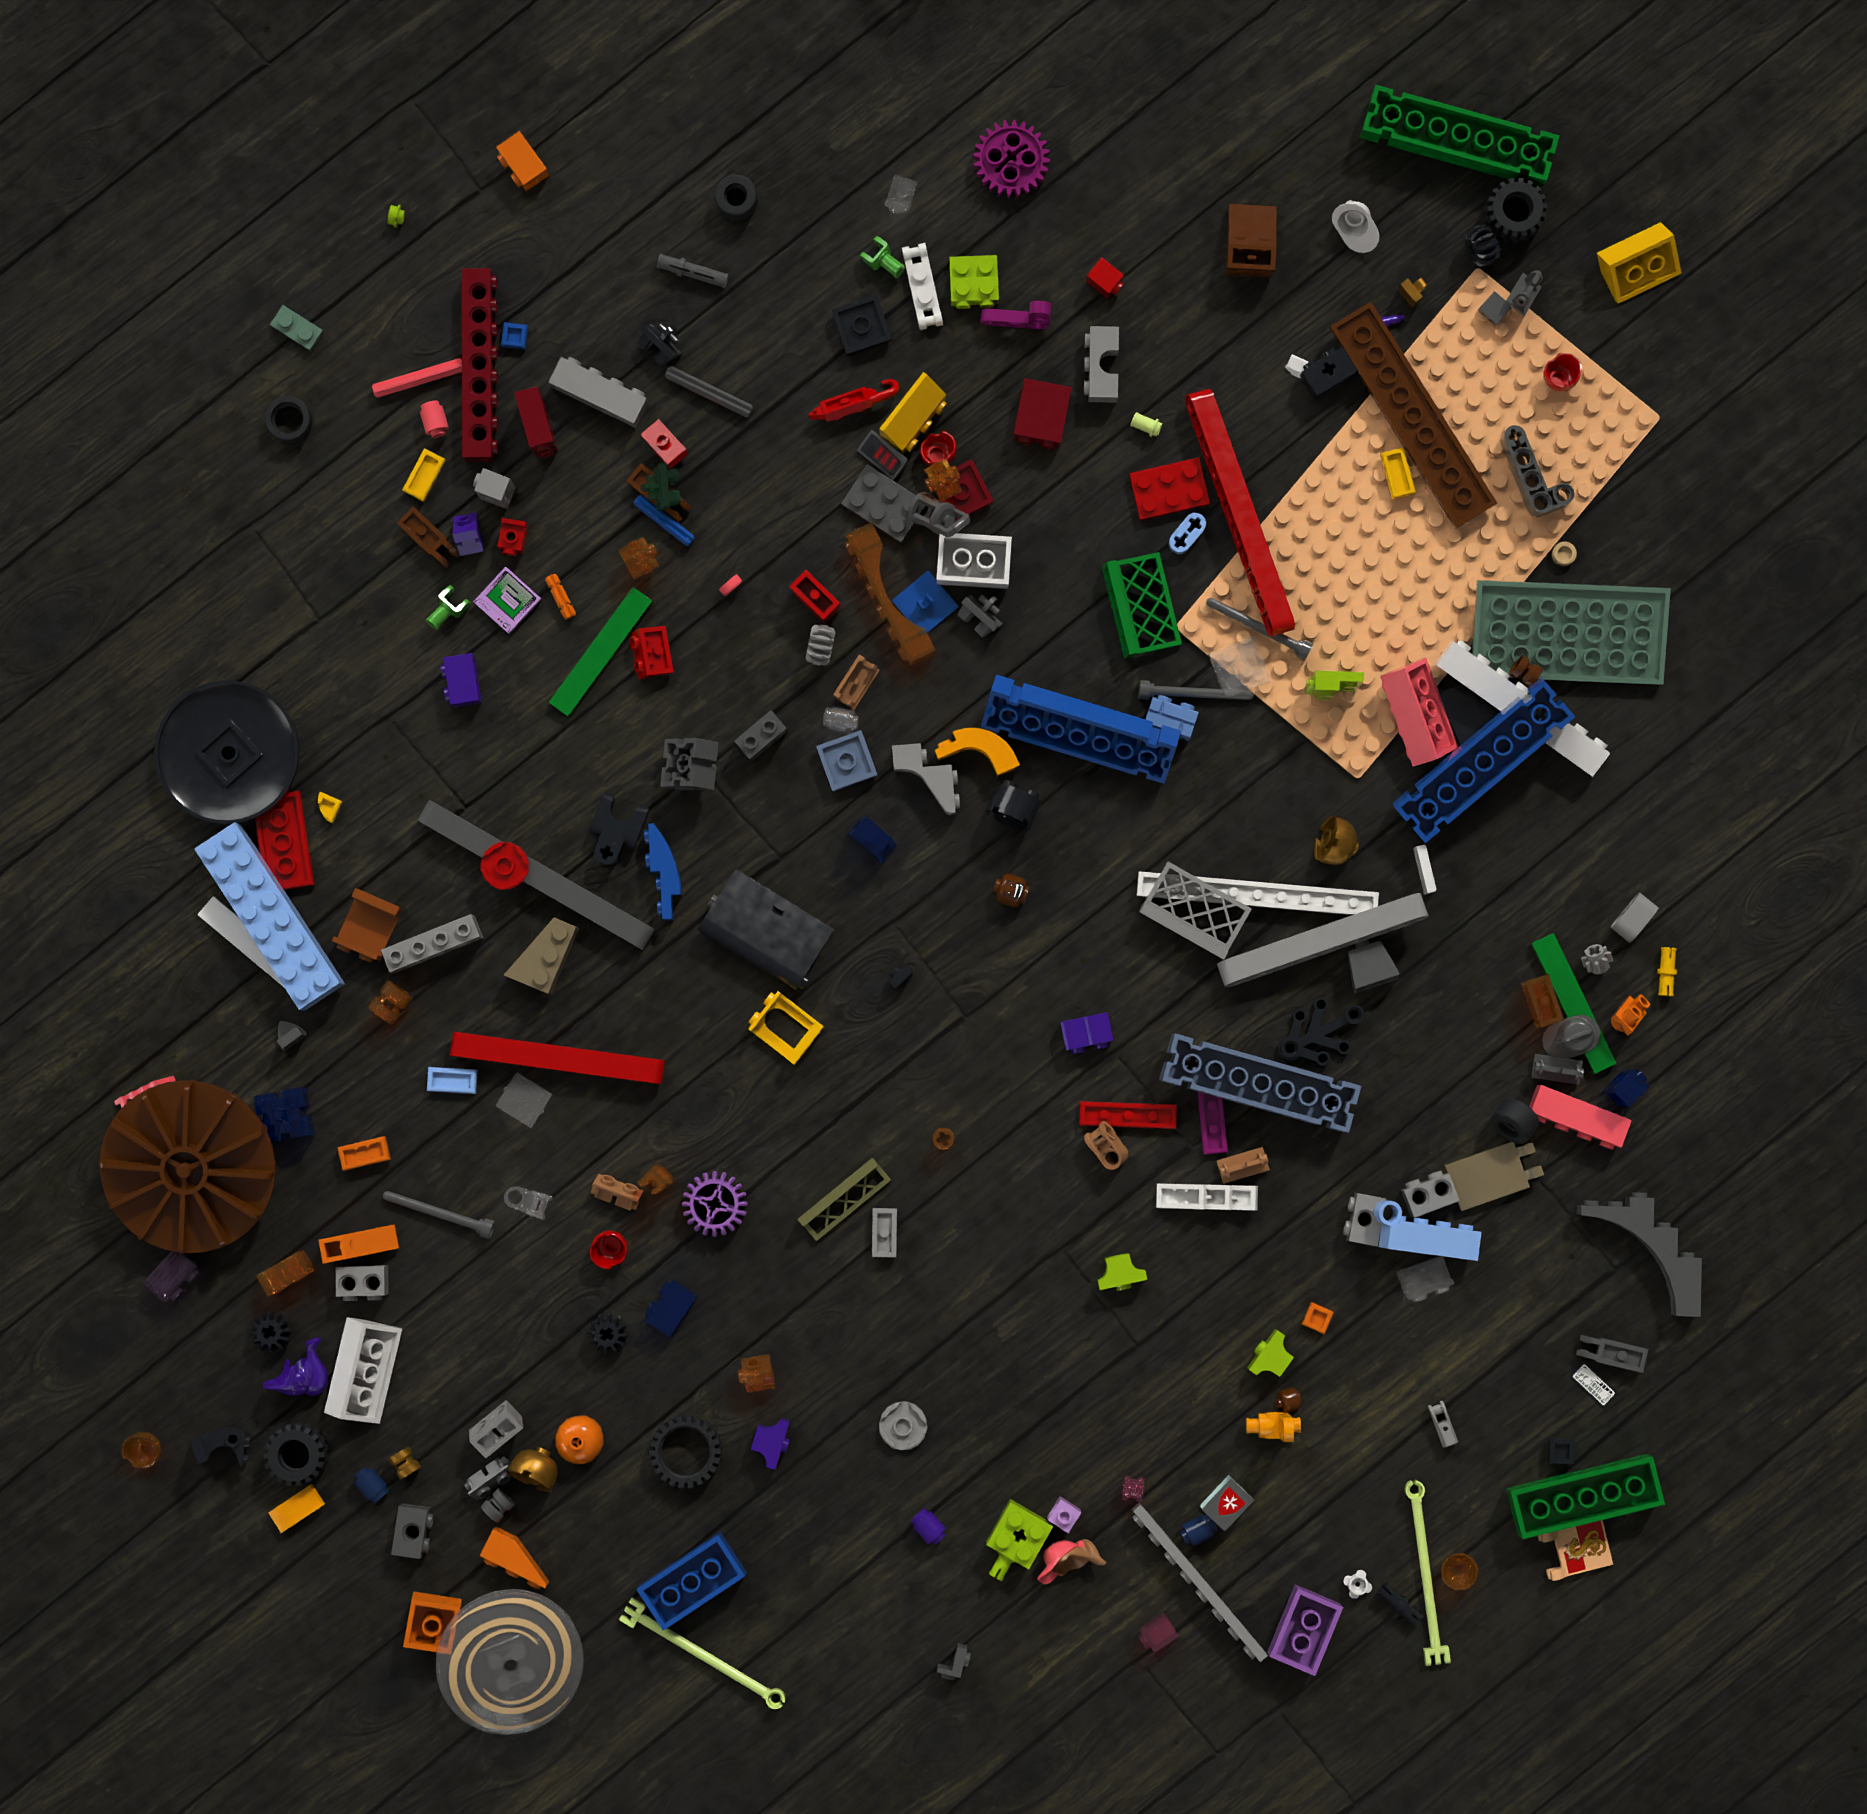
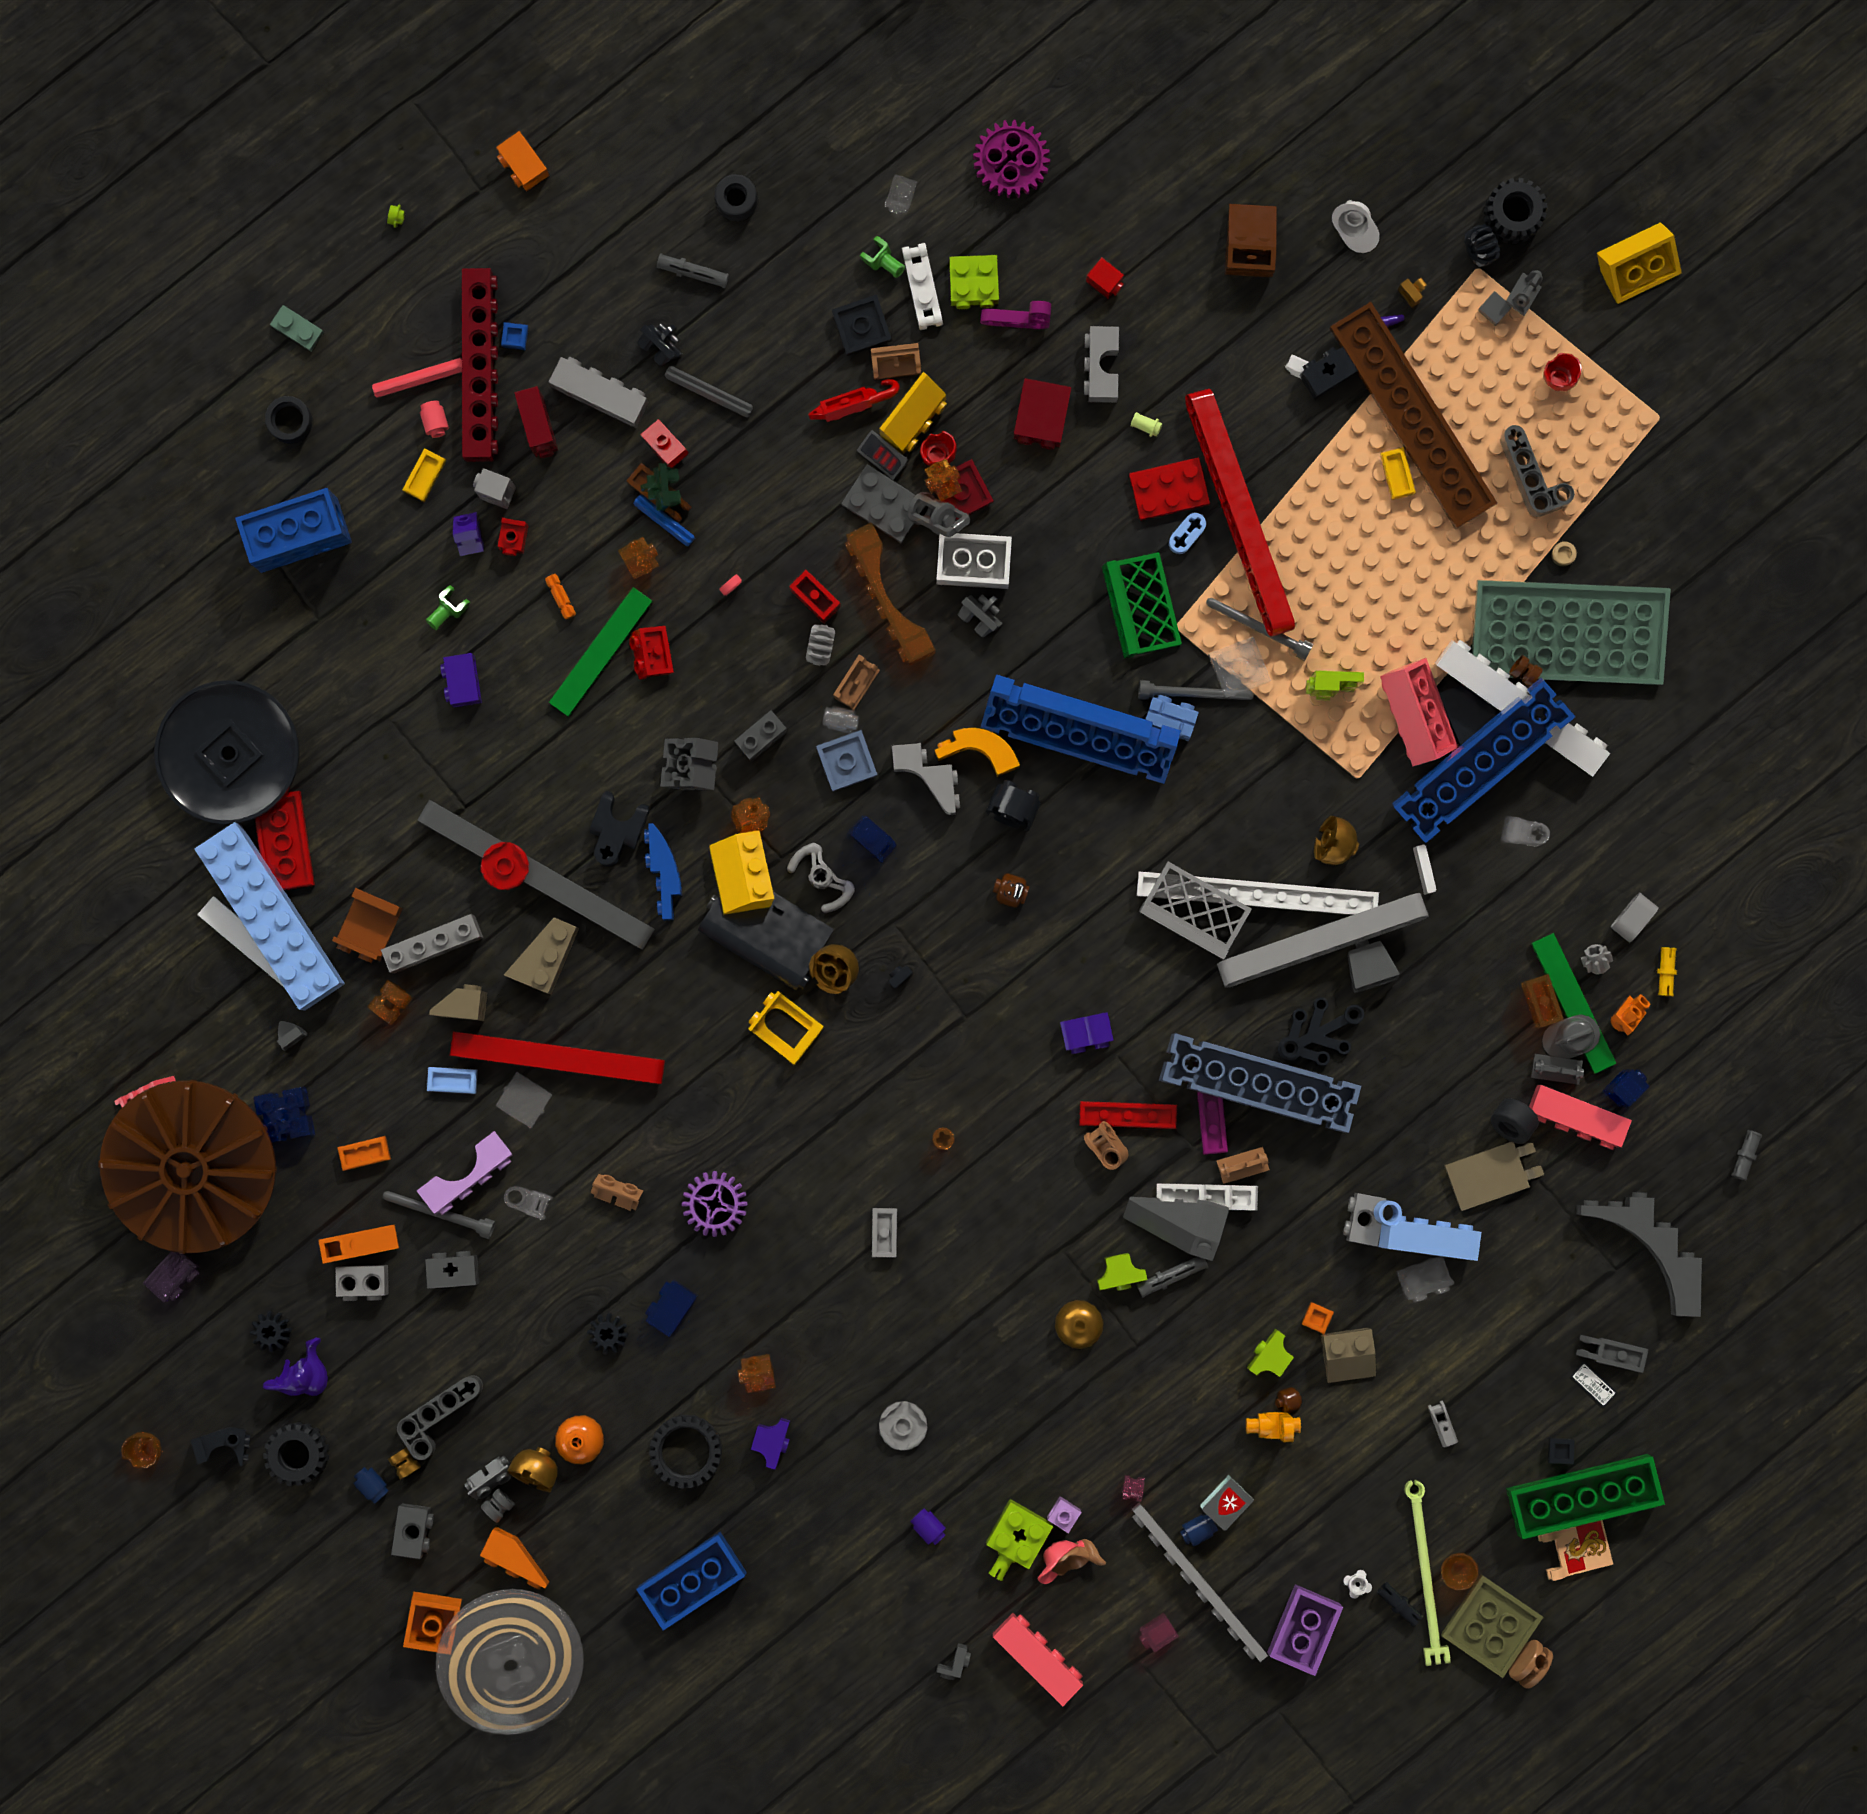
clear orange brick [256,1250,315,1297] -> none
light orange slope [268,1484,325,1533] -> none
yellow tile [318,792,343,823] -> none
white slope [324,1317,402,1424] -> none
reddish brown hinge [397,506,460,568] -> none
light grey brick [469,1400,523,1458] -> none
tile [473,567,542,635] -> none
red hair [589,1230,628,1269] -> none
yellowish green hinge [619,1598,786,1709] -> none
clear orange hinge [637,1163,676,1194] -> none
olive fence [797,1158,891,1241] -> none
blue piece [892,571,959,637] -> none
green brick [1359,85,1560,188] -> none
light grey brick [1401,1170,1460,1218] -> none
none -> blue piece [235,488,352,573]
none -> dark grey beam [397,1375,483,1460]
none -> lavender arch [417,1131,513,1215]
none -> dark grey brick [425,1251,479,1289]
none -> dark tan slope [429,984,487,1021]
none -> yellow slope [709,830,774,915]
none -> clear orange brick [731,797,770,834]
none -> light grey piece [787,843,855,913]
none -> pearl gold cylinder [809,944,859,994]
none -> medium nougat hinge [871,343,921,380]
none -> coral brick [993,1613,1083,1706]
none -> pearl gold cylinder [1055,1300,1103,1349]
none -> dark grey wedge [1123,1197,1229,1261]
none -> dark grey pin [1136,1256,1209,1298]
none -> dark tan slope [1320,1328,1376,1383]
none -> olive plate [1441,1574,1543,1678]
none -> clear piece [1501,816,1550,847]
none -> medium nougat head [1509,1640,1553,1688]
none -> dark grey pin [1731,1130,1762,1181]

